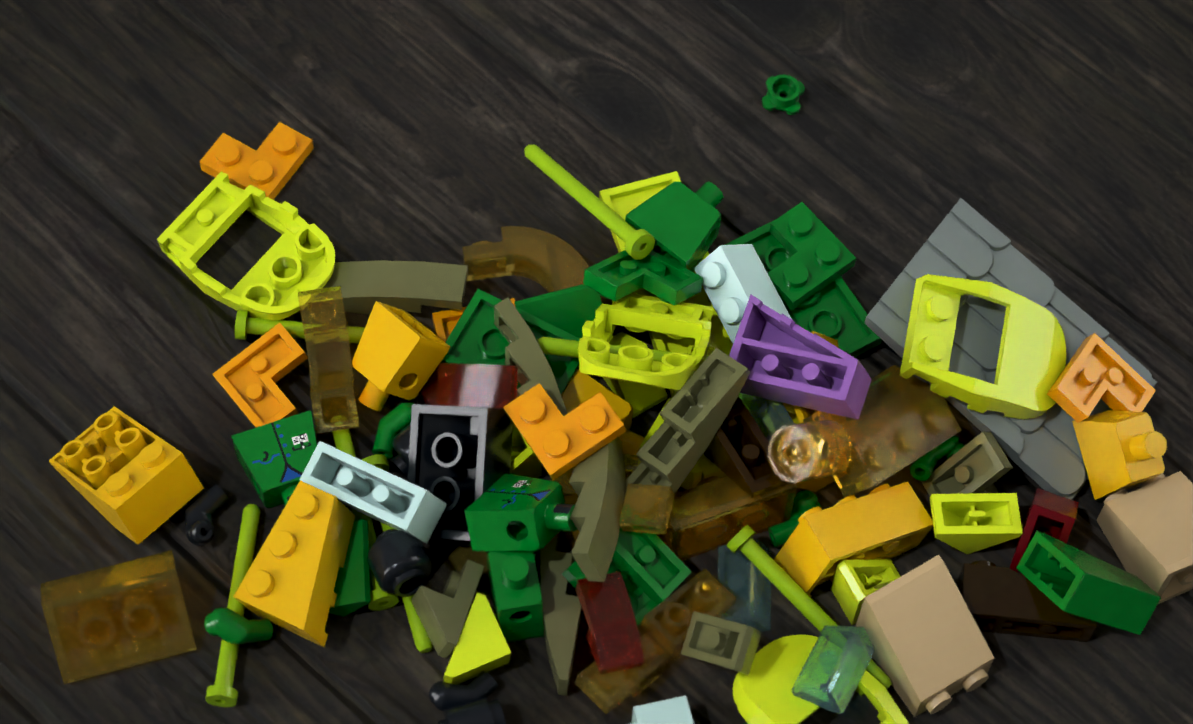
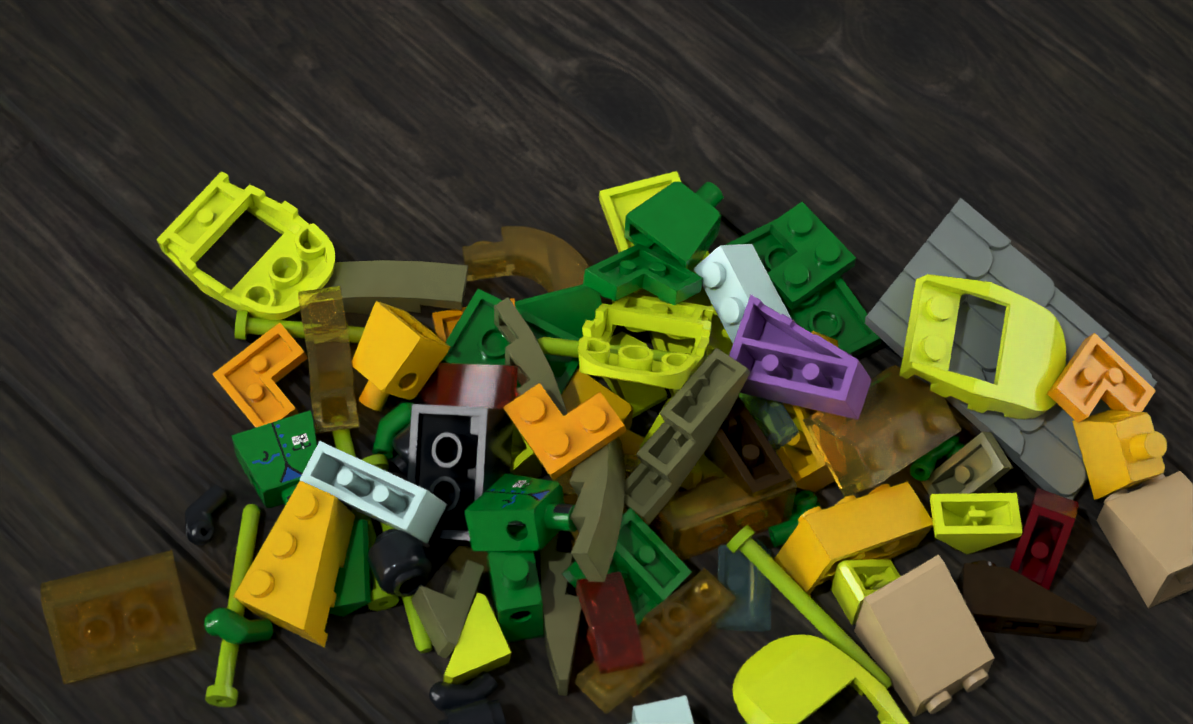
yellow slope [49,406,204,545] -> none
light orange plate [199,122,314,200] -> none
lime bar [524,144,655,260] -> none
clear yellow plate [619,484,675,535] -> none
olive slope [681,611,761,675] -> none
green plate [762,74,805,115] -> none
clear yellow wheel [768,419,852,483] -> none
clear light blue slope [791,626,874,714] -> none
green slope [1016,531,1162,635] -> none

